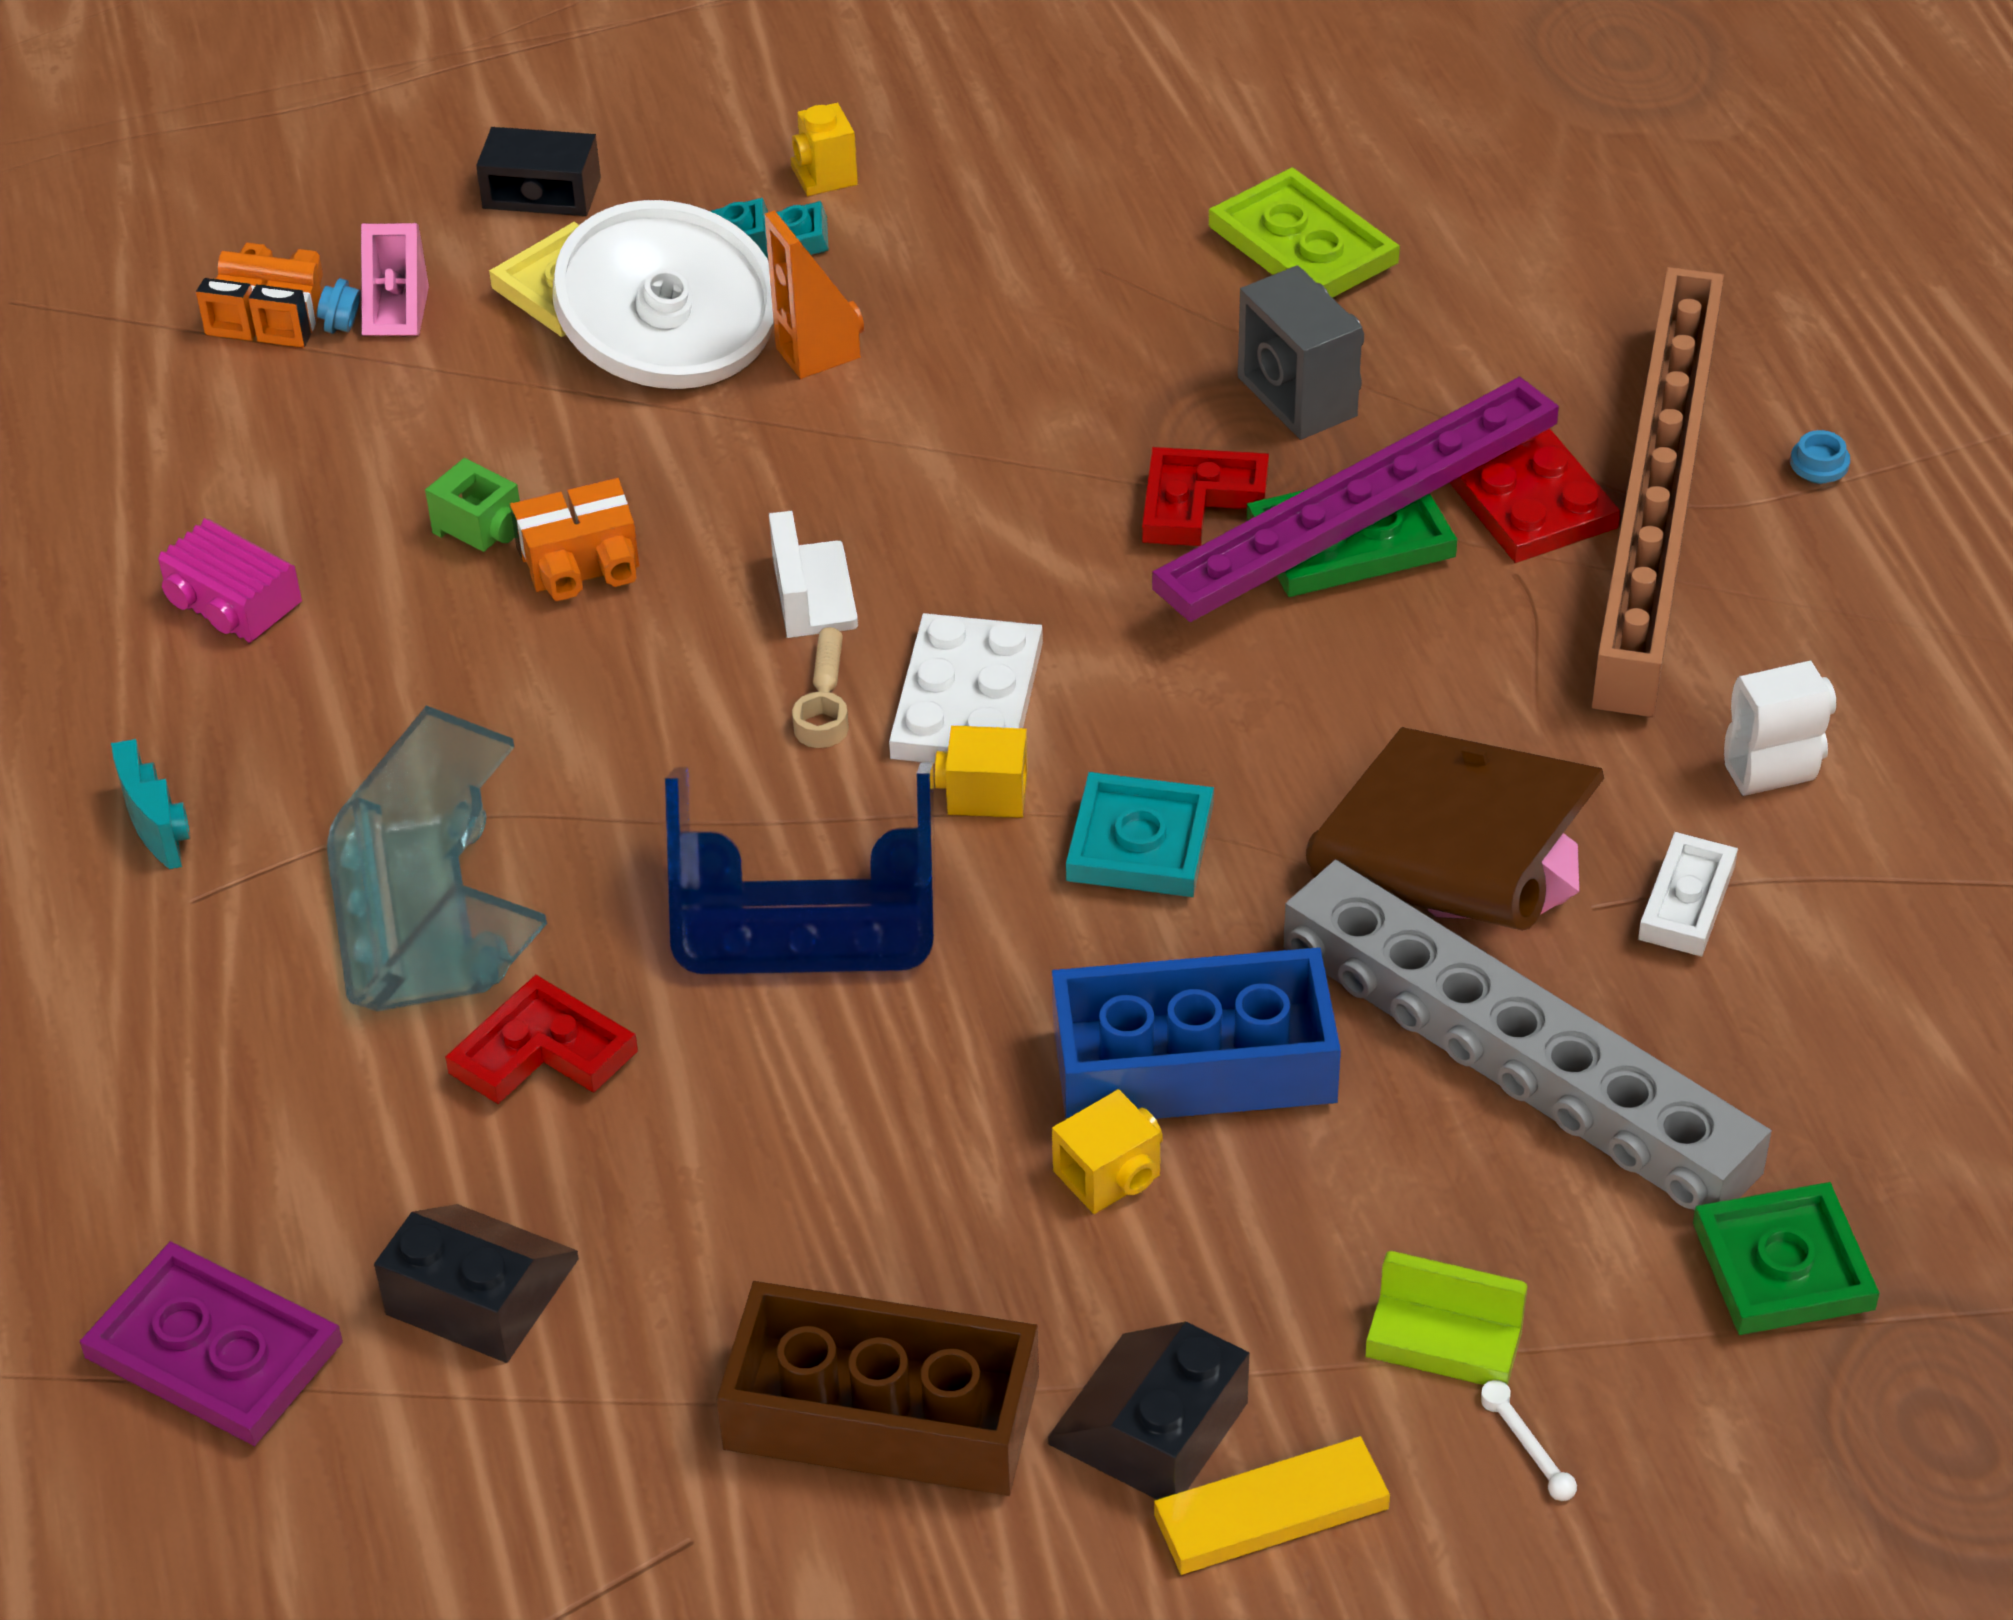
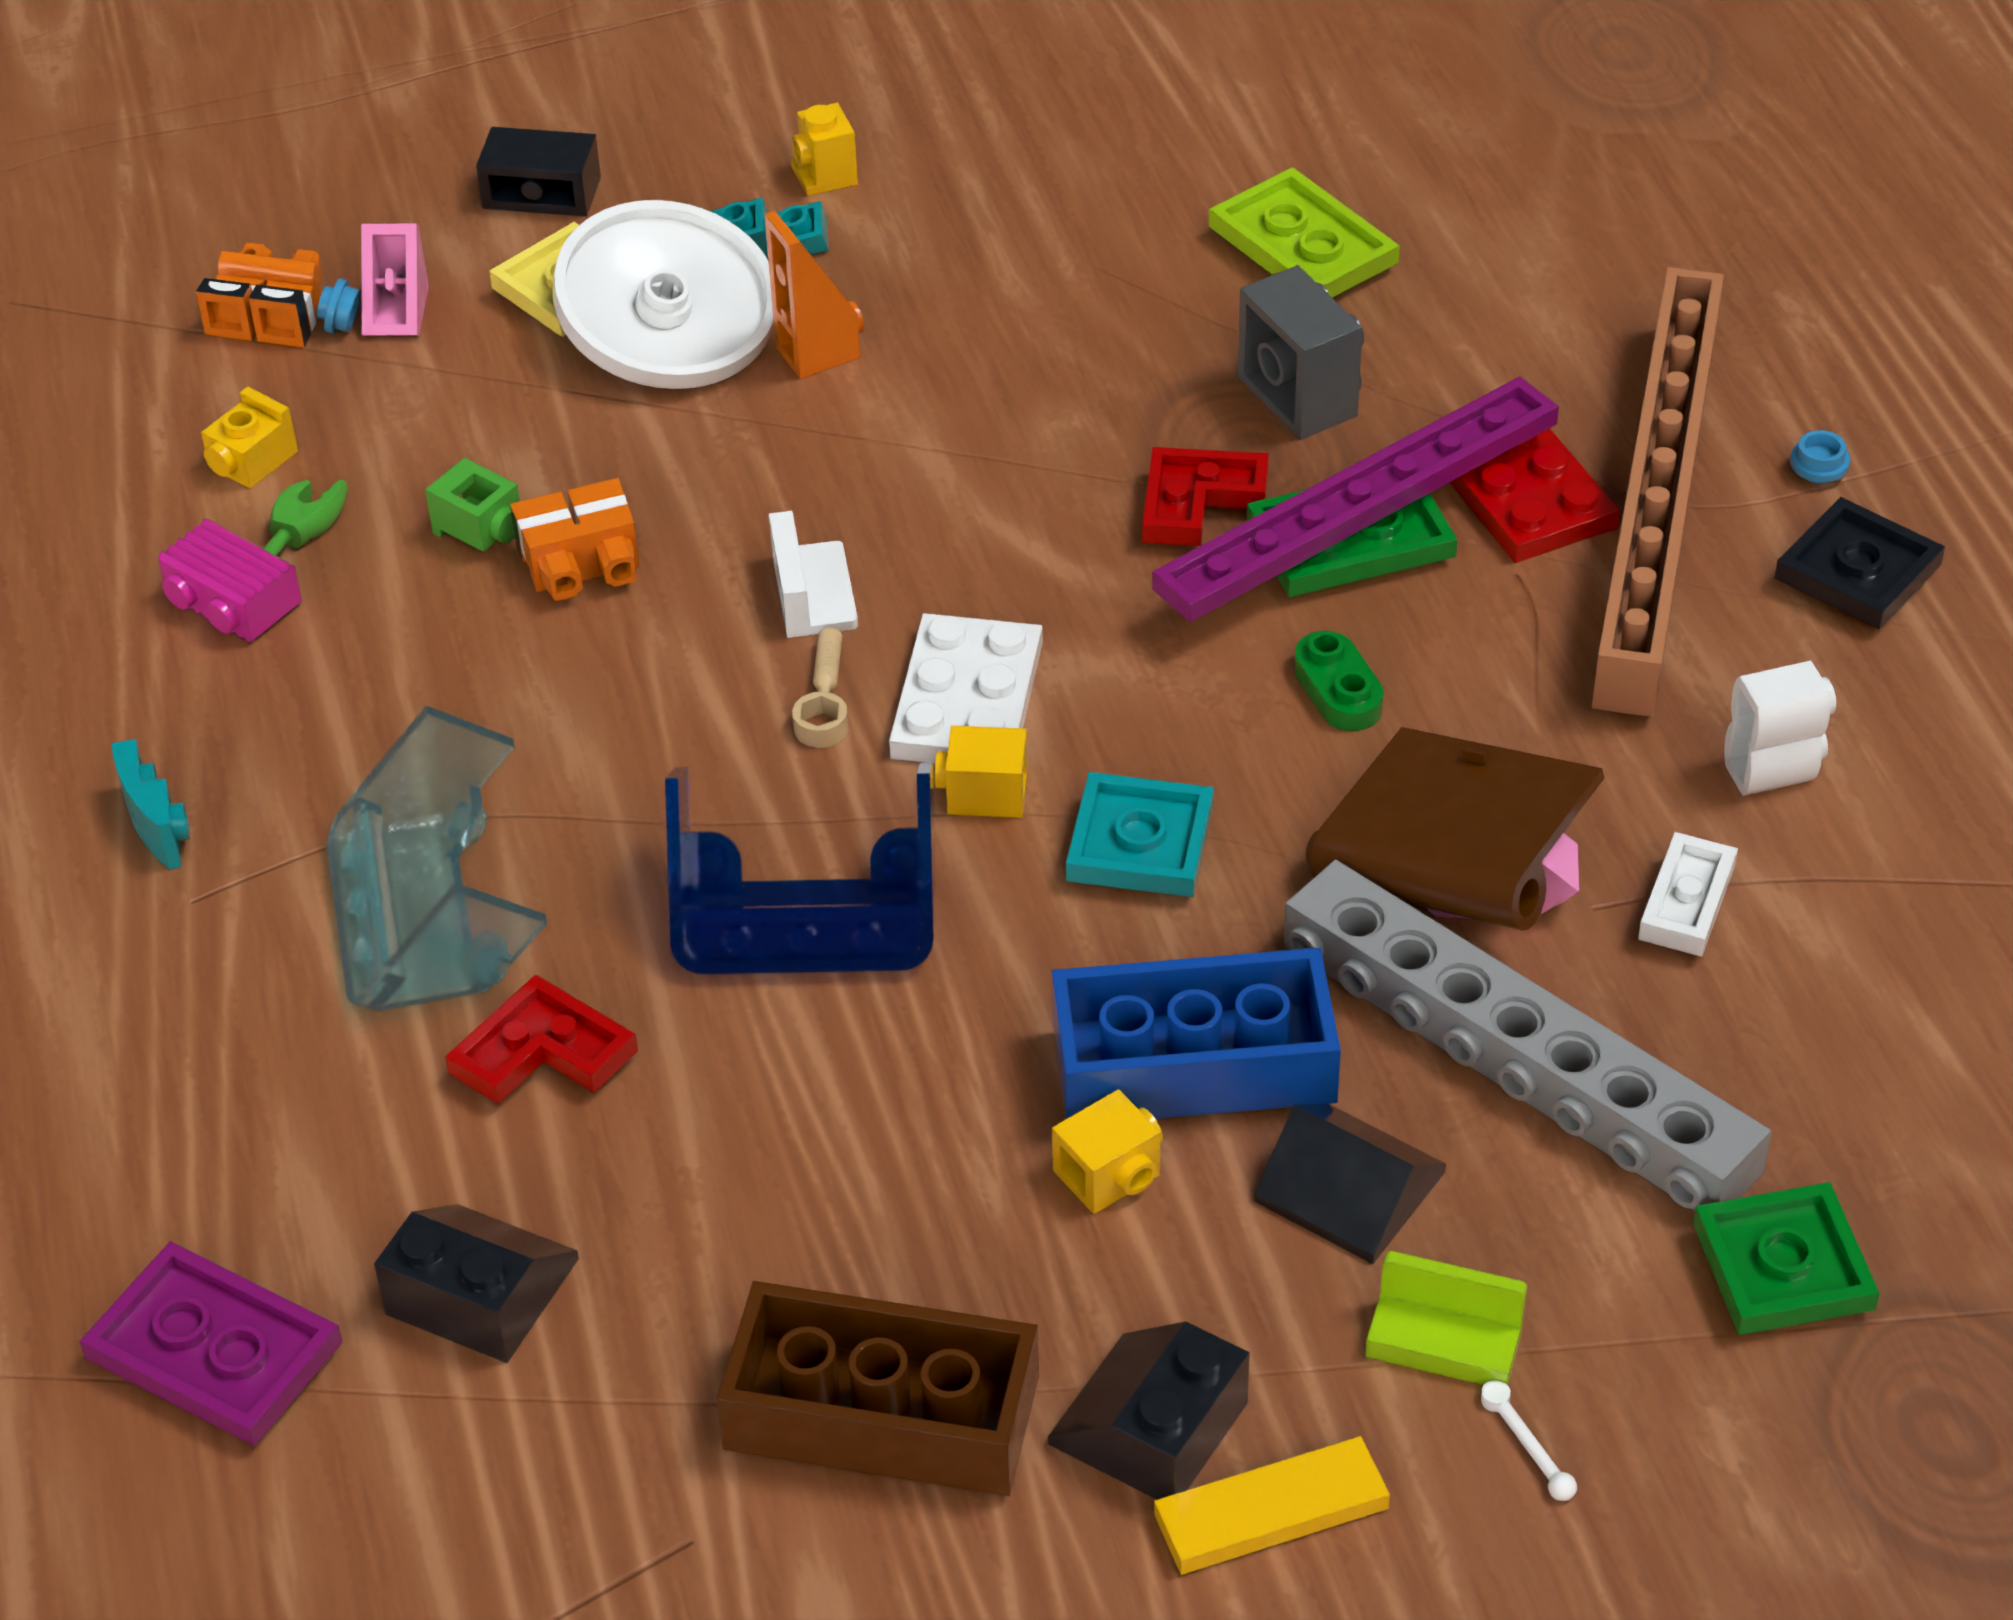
none -> yellow brick [201,386,298,489]
none -> bright green hand [263,480,348,556]
none -> black slope [1254,1104,1446,1264]
none -> green plate [1294,631,1384,731]
none -> black plate [1774,497,1945,630]

